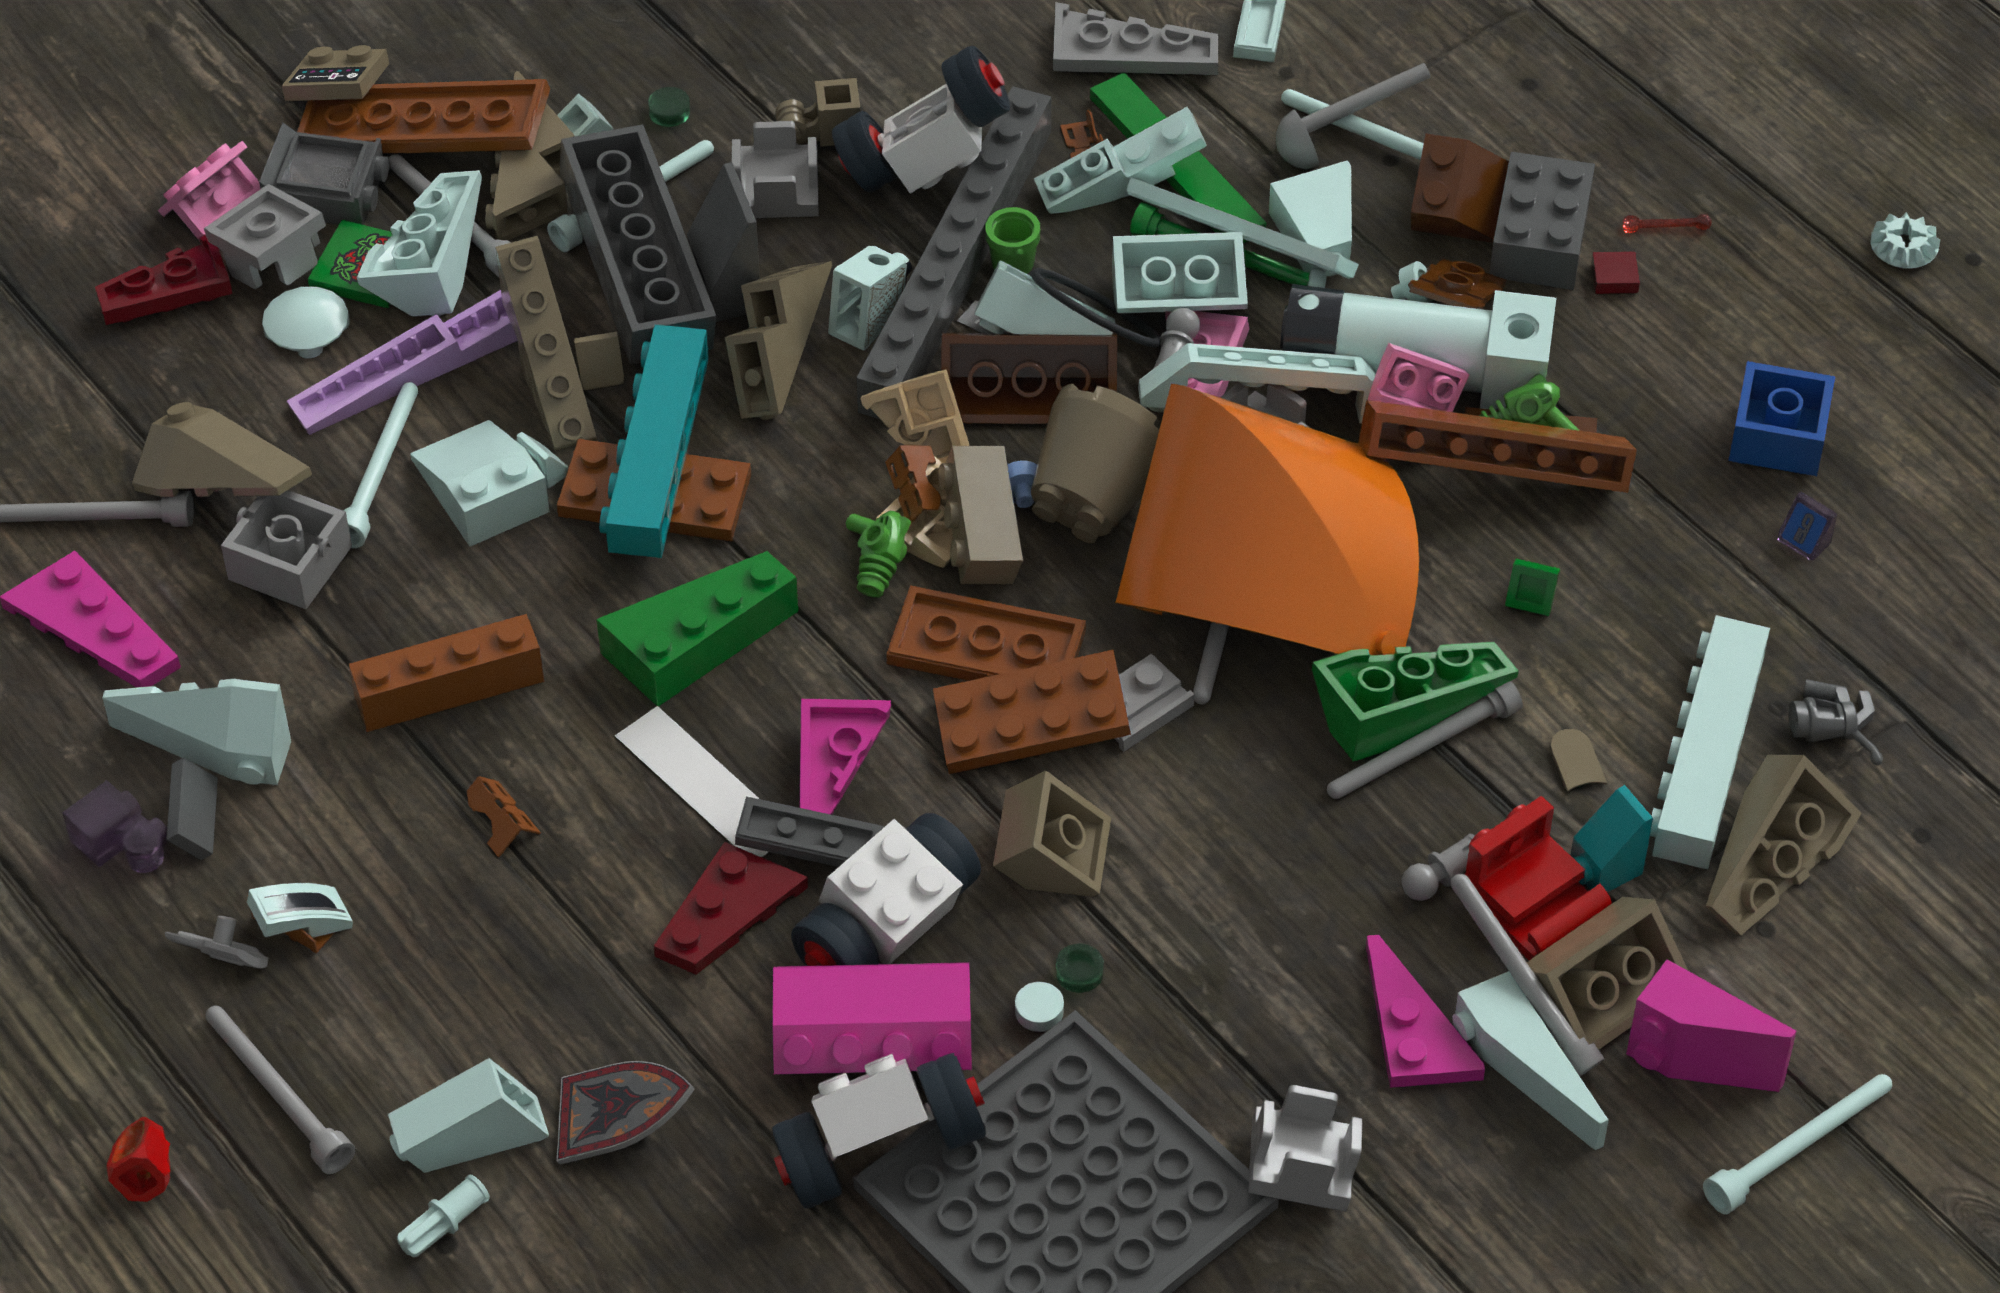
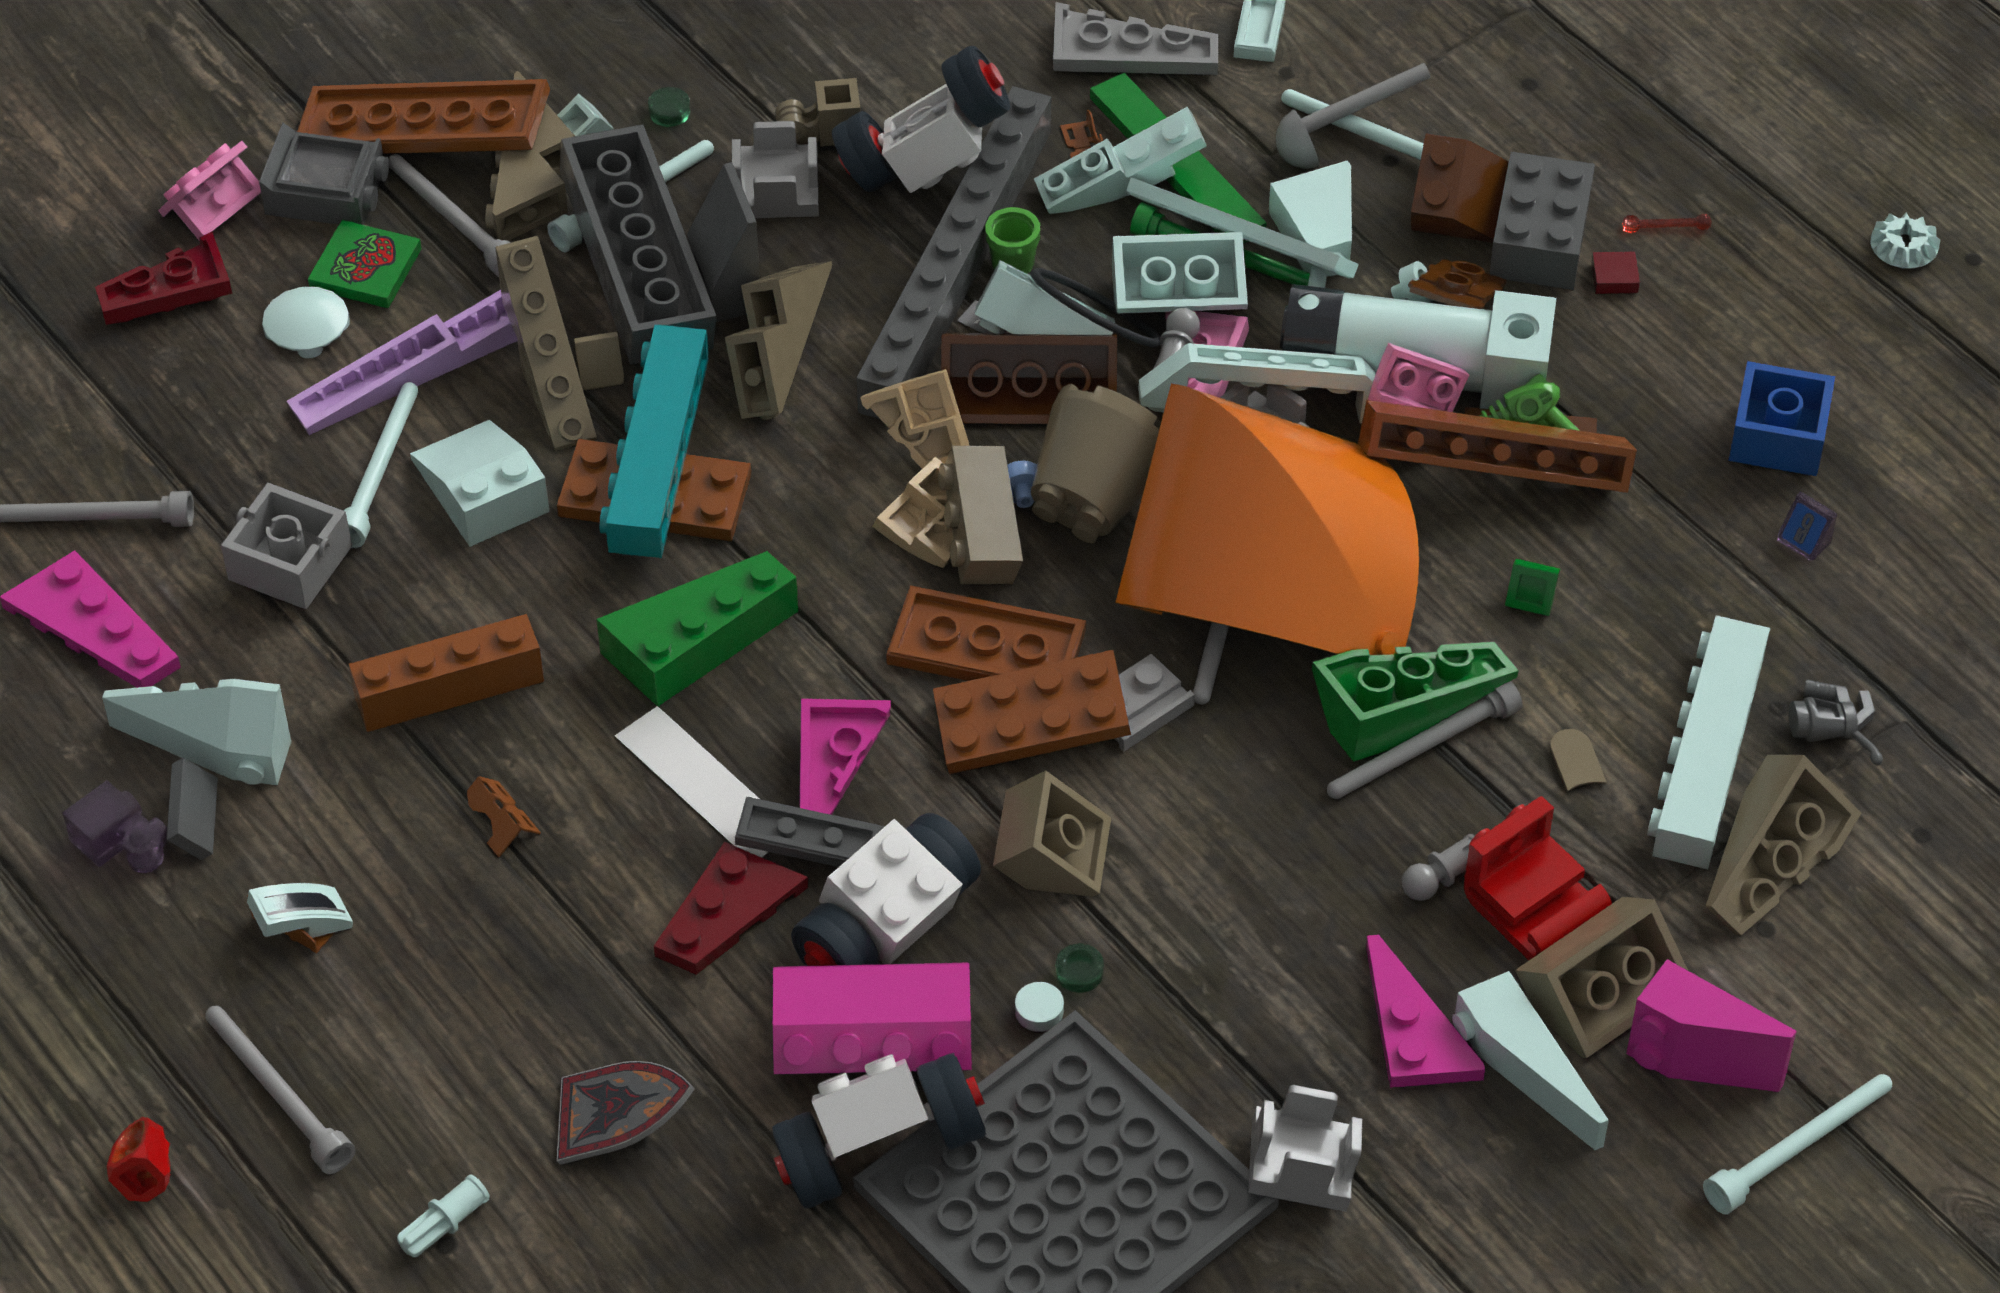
dark tan wedge [132,402,312,497] -> none
light grey piece [165,916,269,968] -> none
light grey panel [204,184,326,289] -> none
dark tan plate [282,45,389,101] -> none
light aqua wedge [357,170,482,316] -> none
light aqua slope [388,1058,549,1173] -> none
light aqua slope [517,432,569,489] -> none
light aqua torso [828,246,912,351] -> none
bright green piece [846,510,911,597] -> none
dark orange piece [885,445,941,525] -> none
light grey piece [1451,874,1605,1076] -> none
teal slope [1570,785,1653,892] -> none

